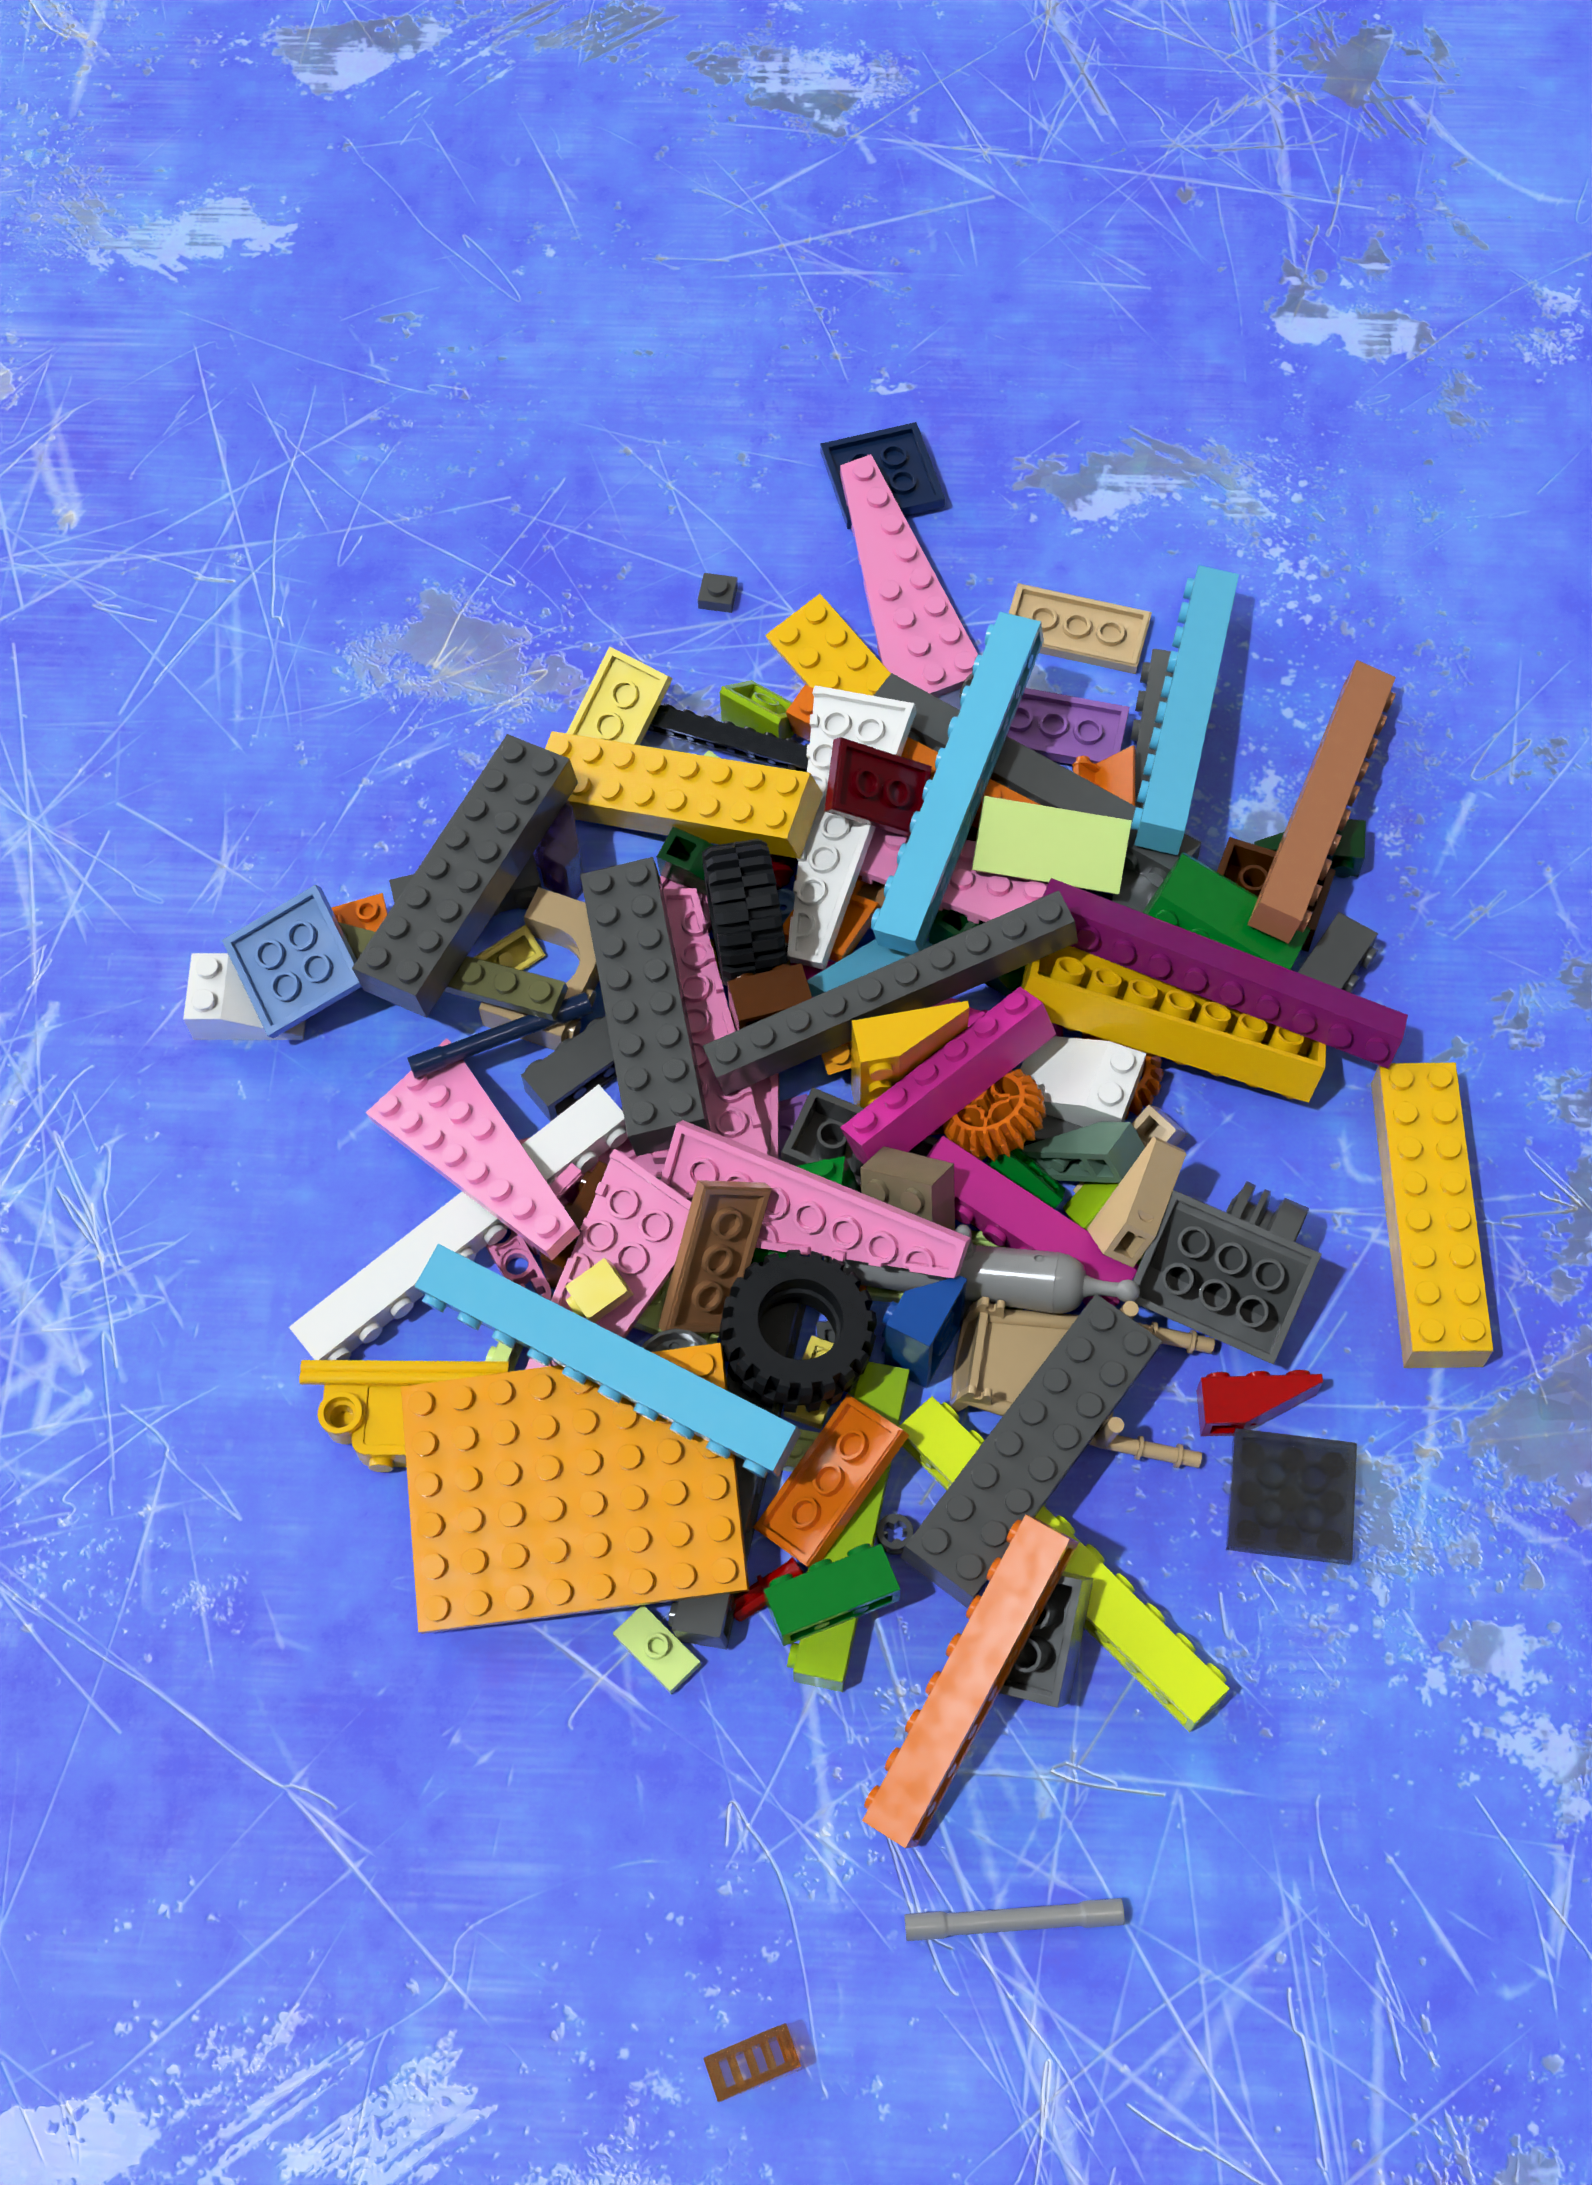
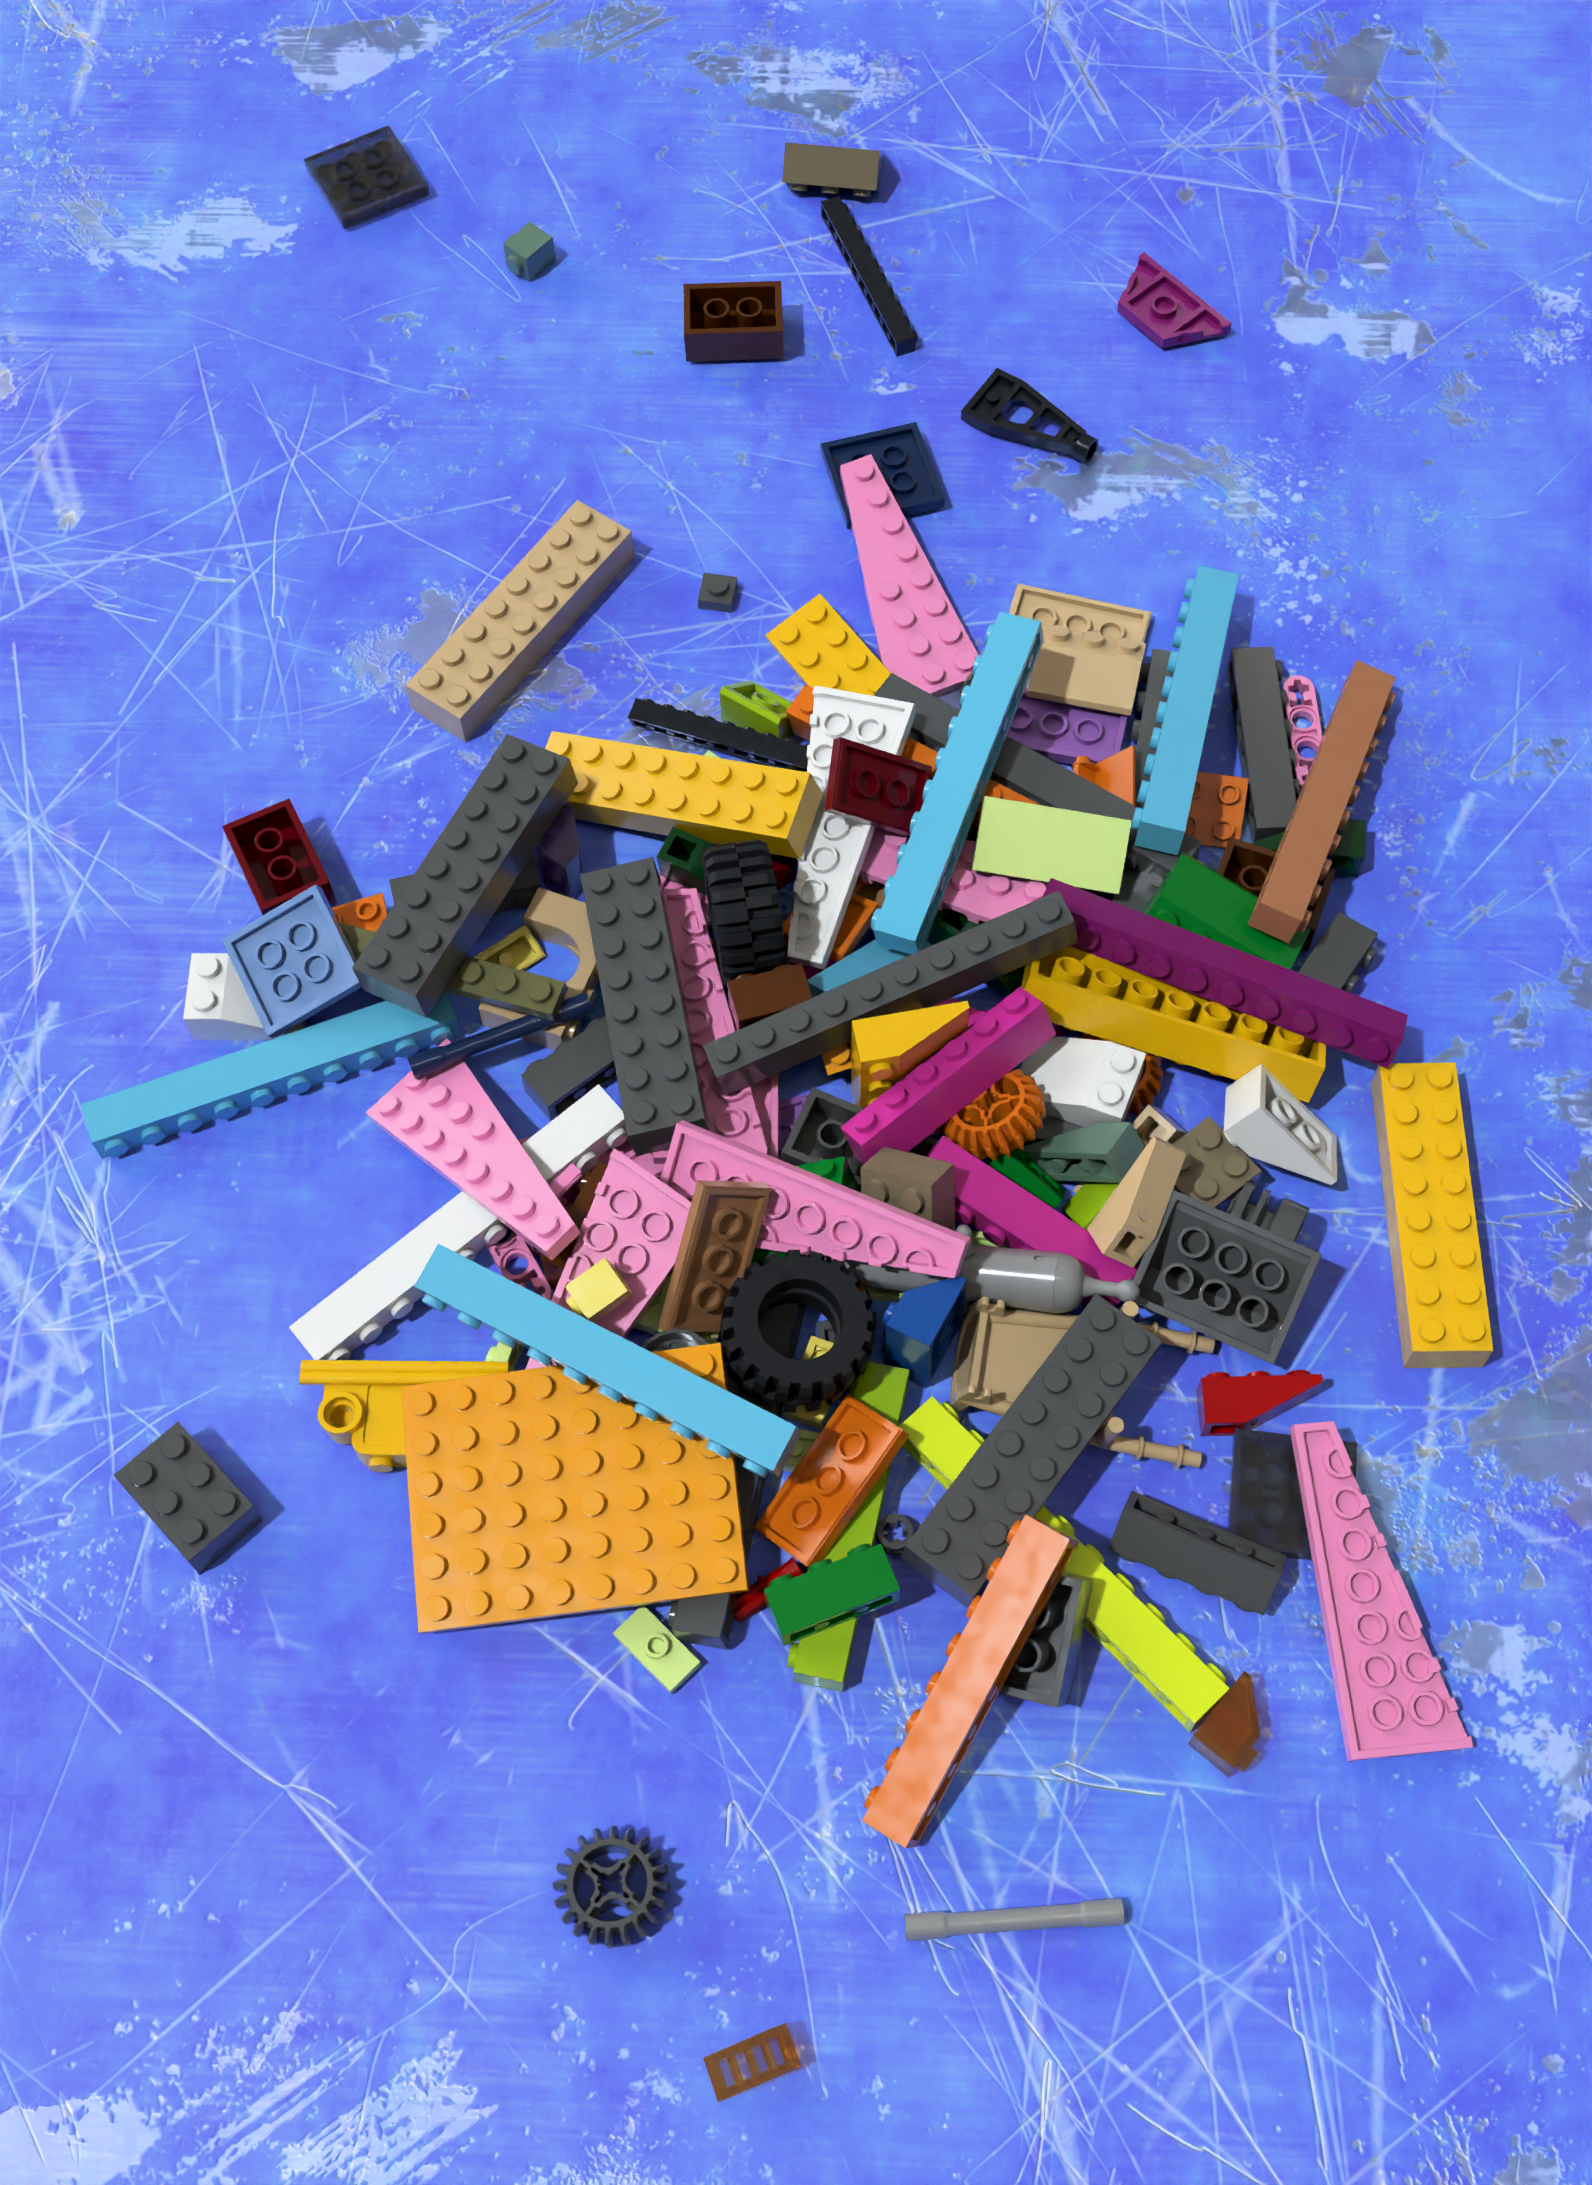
light yellow plate [567,646,673,745] -> none
none -> medium azure brick [81,992,461,1159]
none -> dark grey brick [114,1422,263,1575]
none -> dark red brick [222,798,337,916]
none -> clear smoke plate [304,125,430,230]
none -> tan brick [405,500,635,743]
none -> sand green brick [503,222,556,282]
none -> dark grey gear [553,1826,671,1948]
none -> reddish brown brick [683,281,784,362]
none -> dark tan slope [782,142,885,197]
none -> black piece [821,196,918,357]
none -> black plate [961,368,1098,464]
none -> tan slope [1026,625,1146,716]
none -> dark grey brick [1108,1491,1287,1616]
none -> magenta wing [1117,252,1232,348]
none -> dark tan brick [1172,1116,1262,1212]
none -> orange hinge [1185,772,1249,848]
none -> clear orange slope [1188,1671,1260,1778]
none -> white slope [1223,1064,1337,1185]
none -> dark grey brick [1227,647,1300,844]
none -> bright pink beam [1282,675,1322,792]
none -> bright pink wing [1290,1421,1473,1762]

